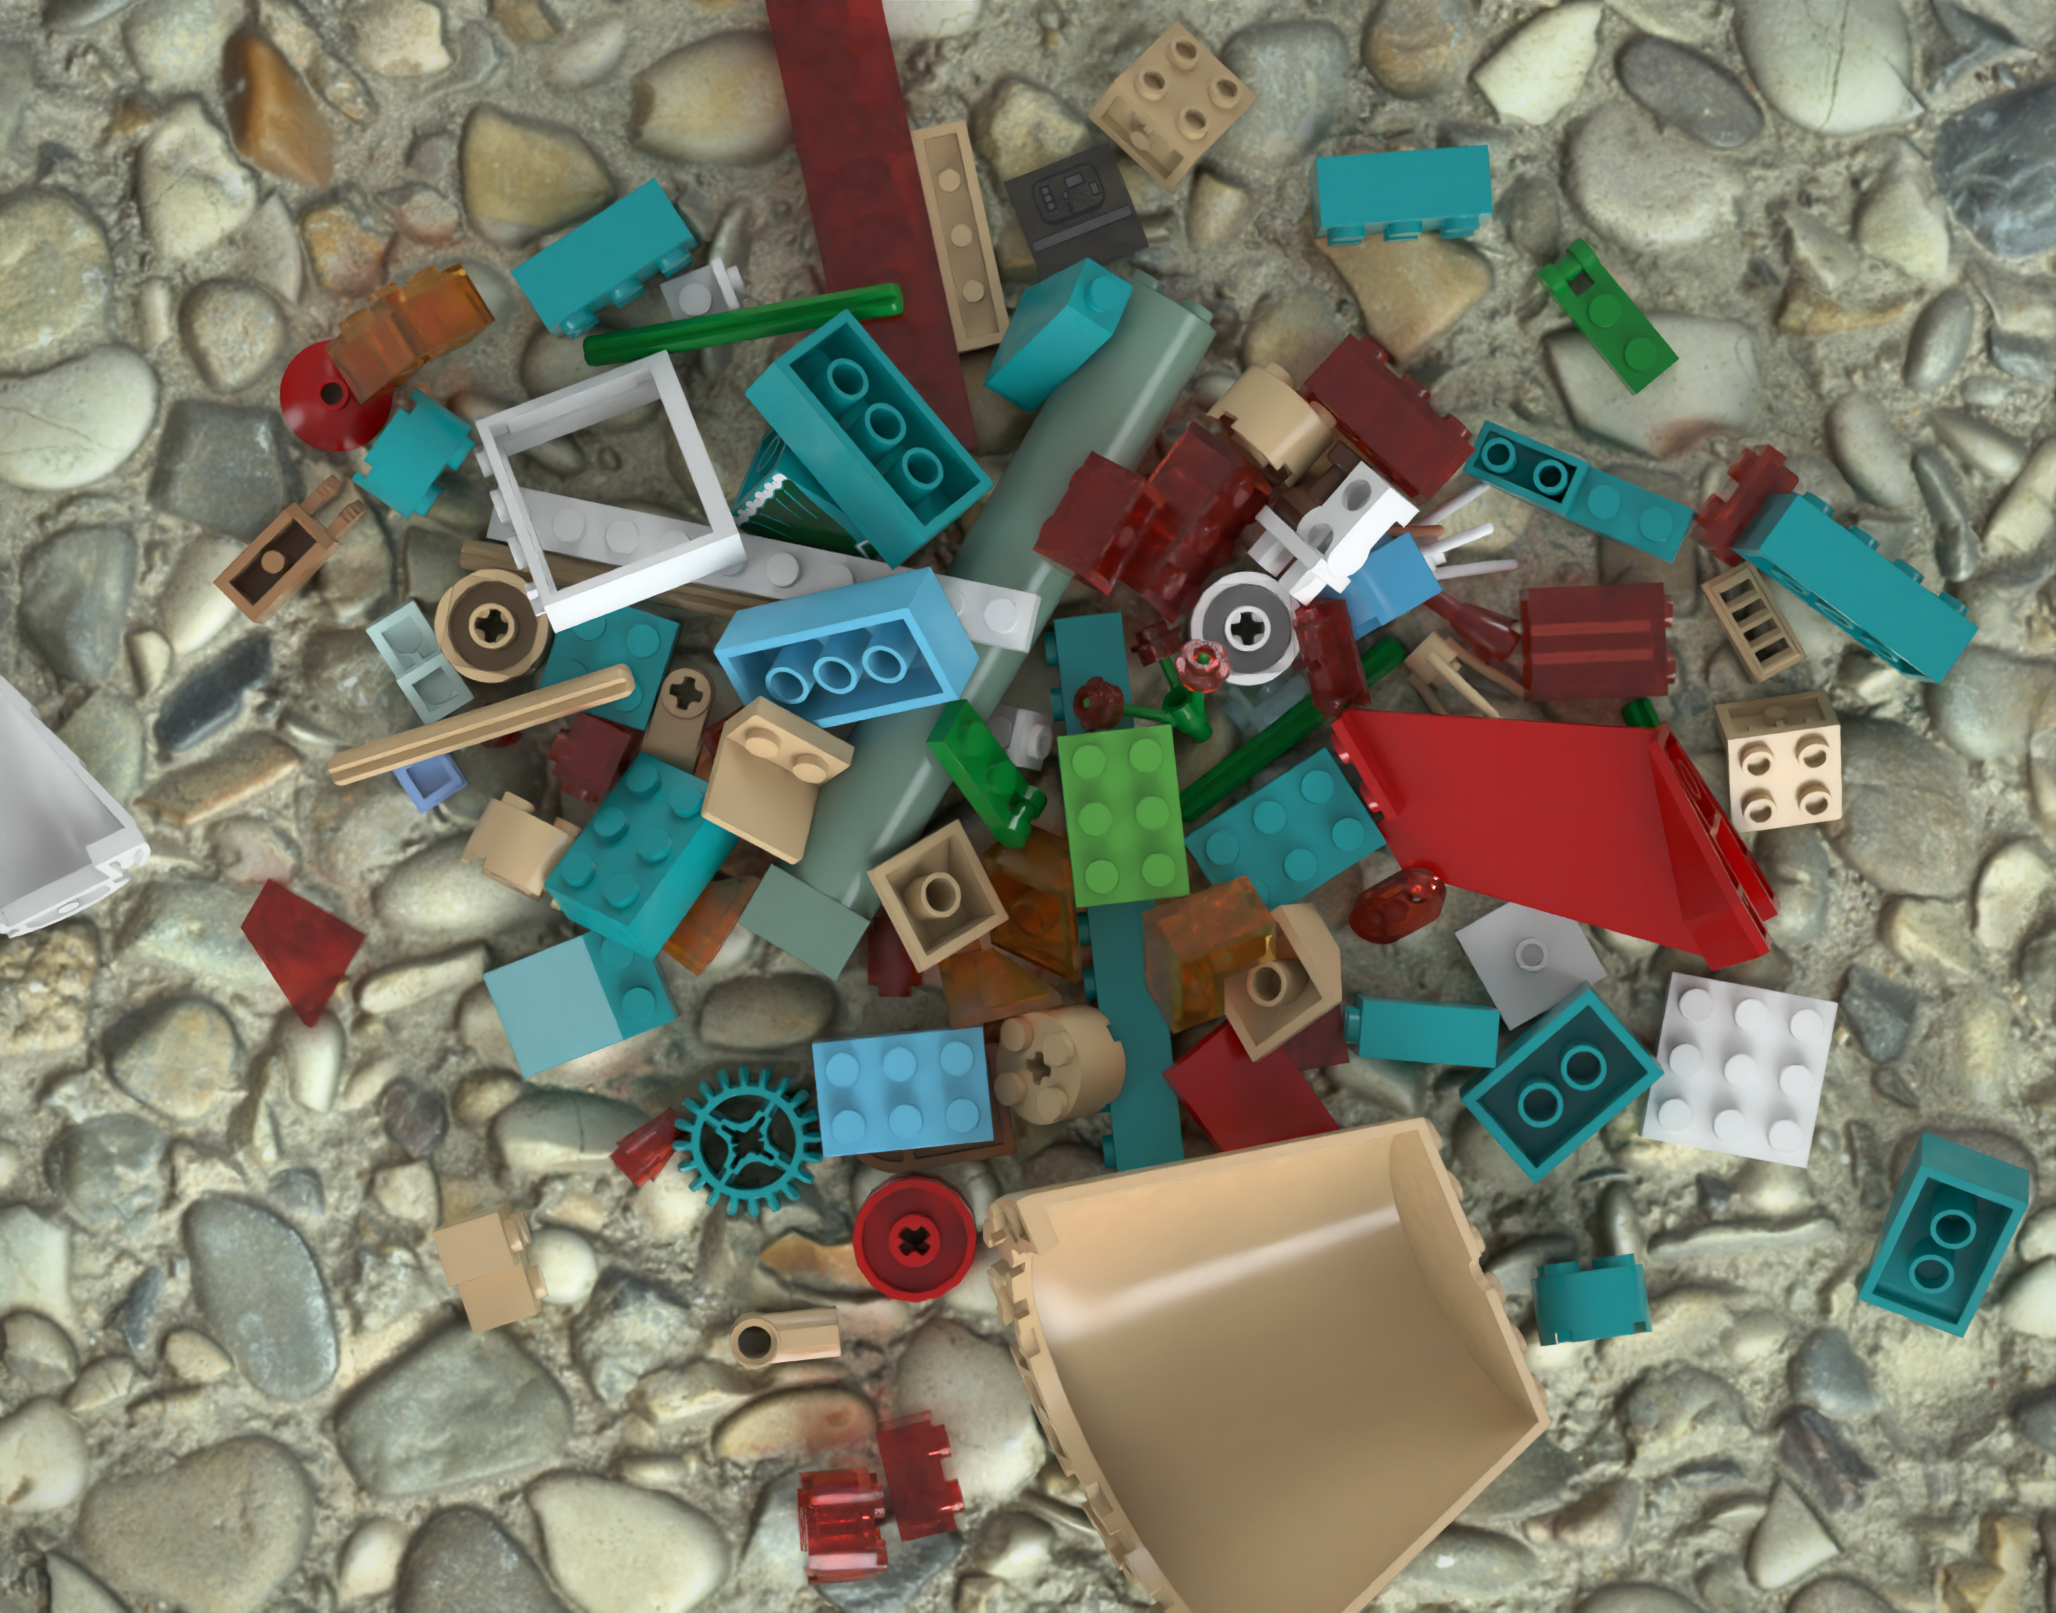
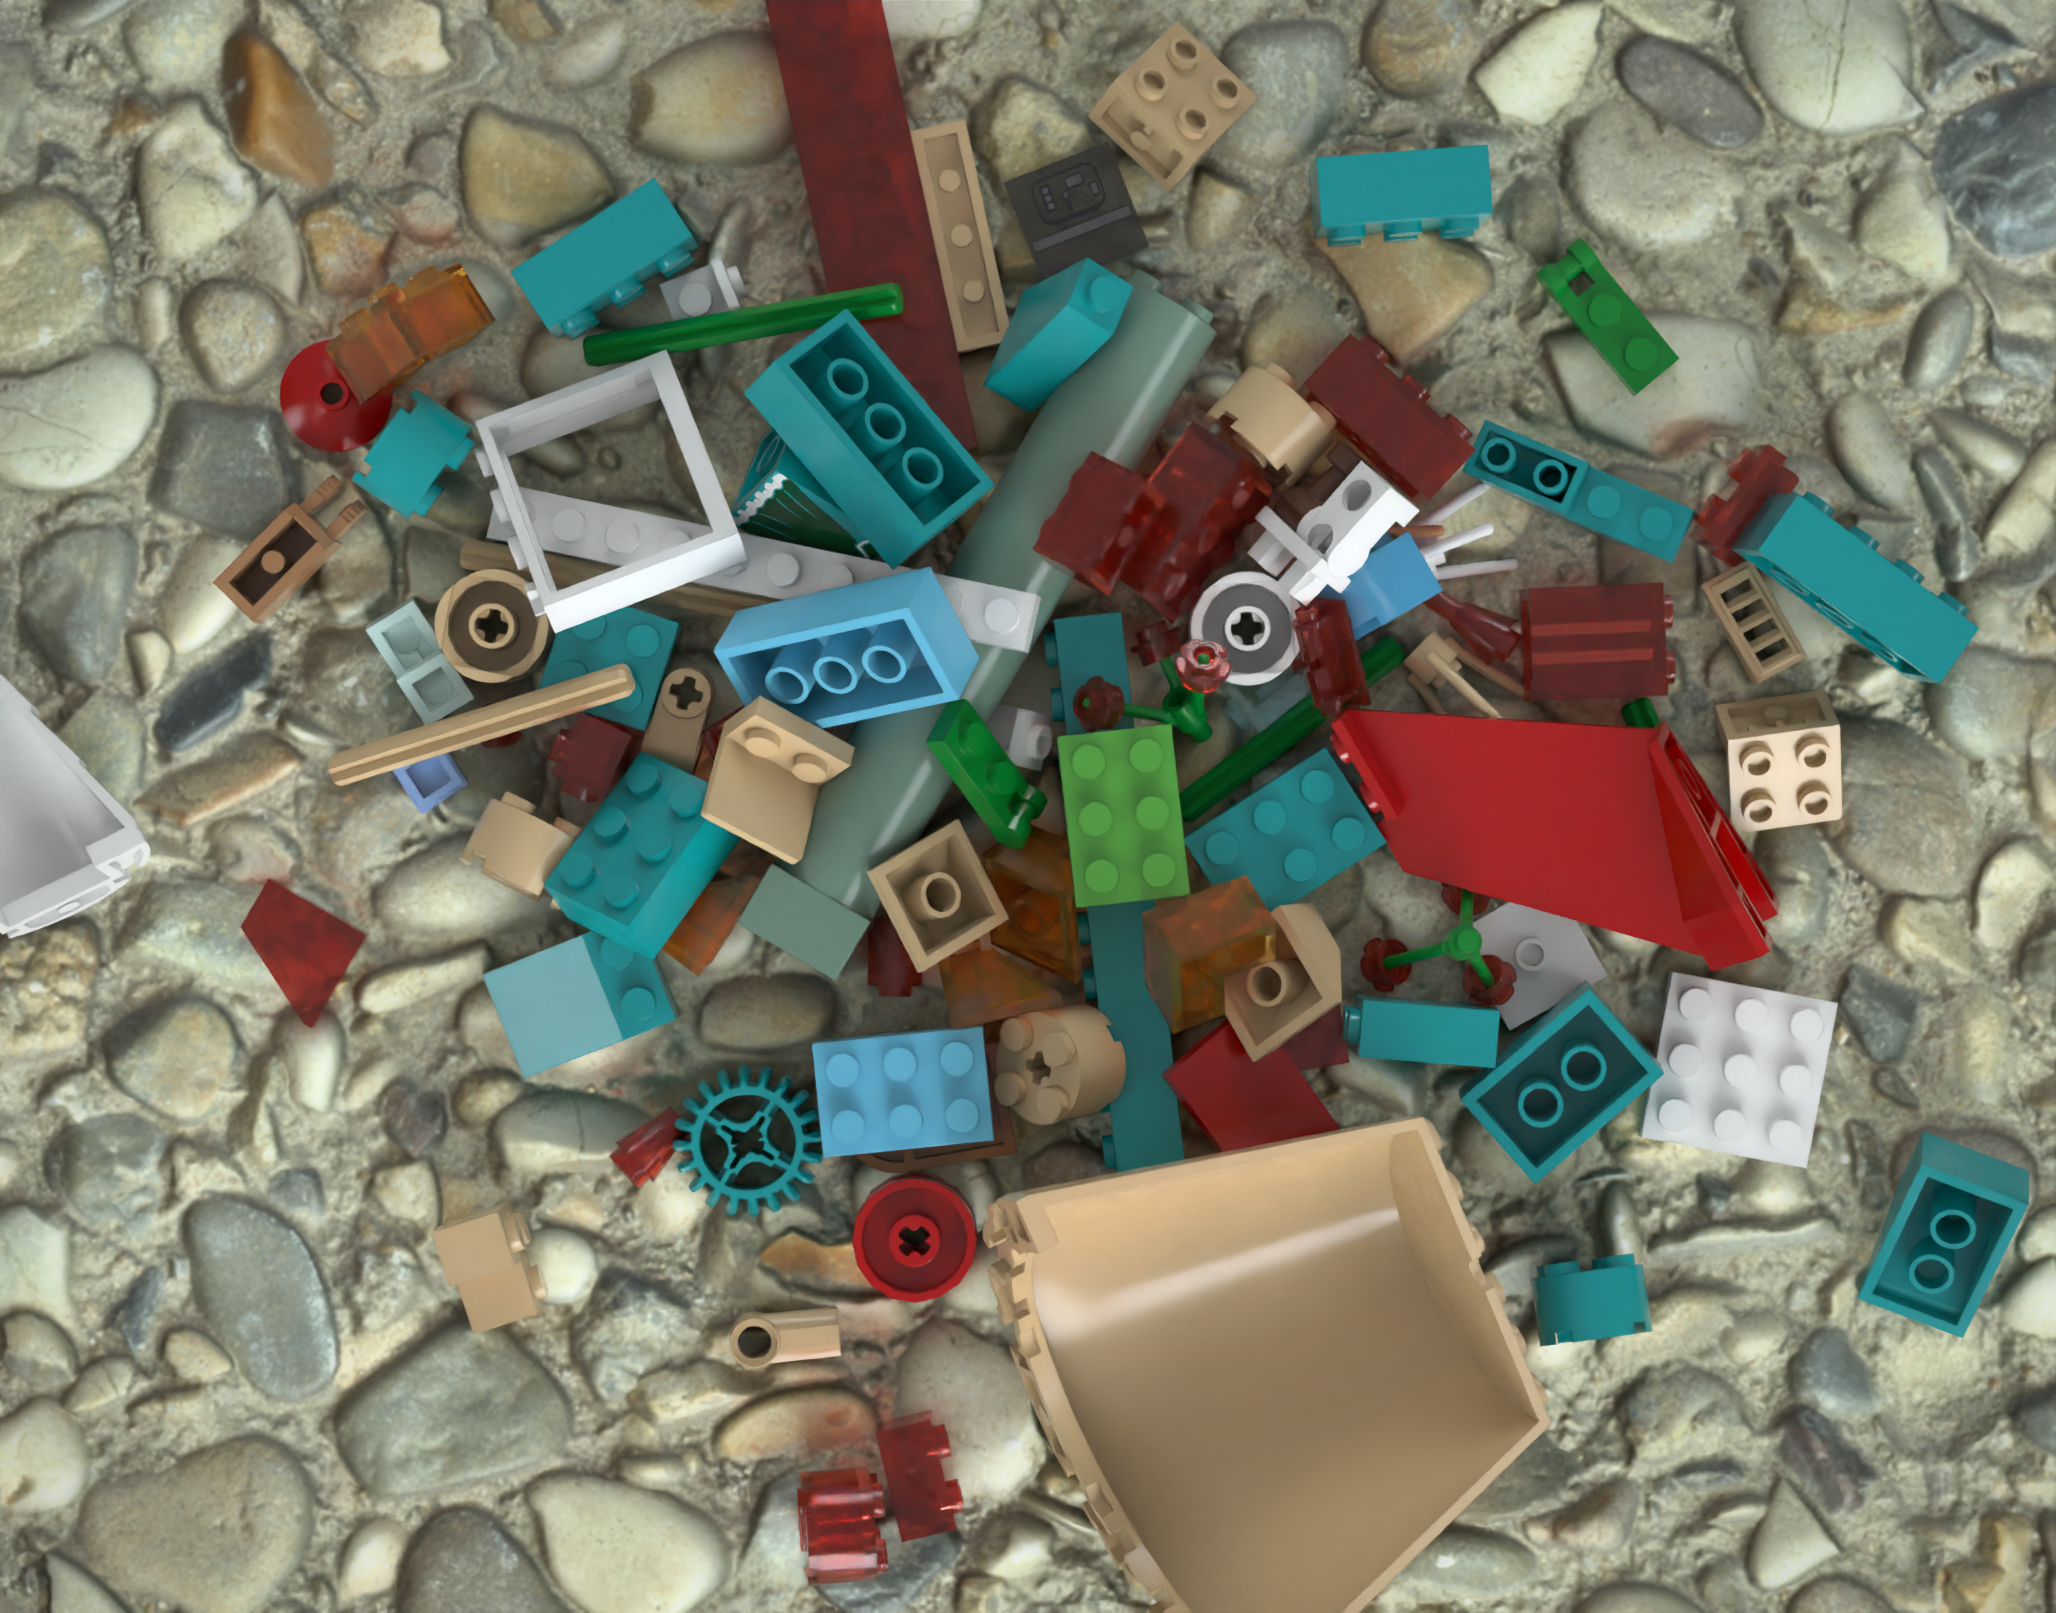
clear red plate [1349,868,1447,945] -> none
none -> clear red plant [1360,883,1517,1007]

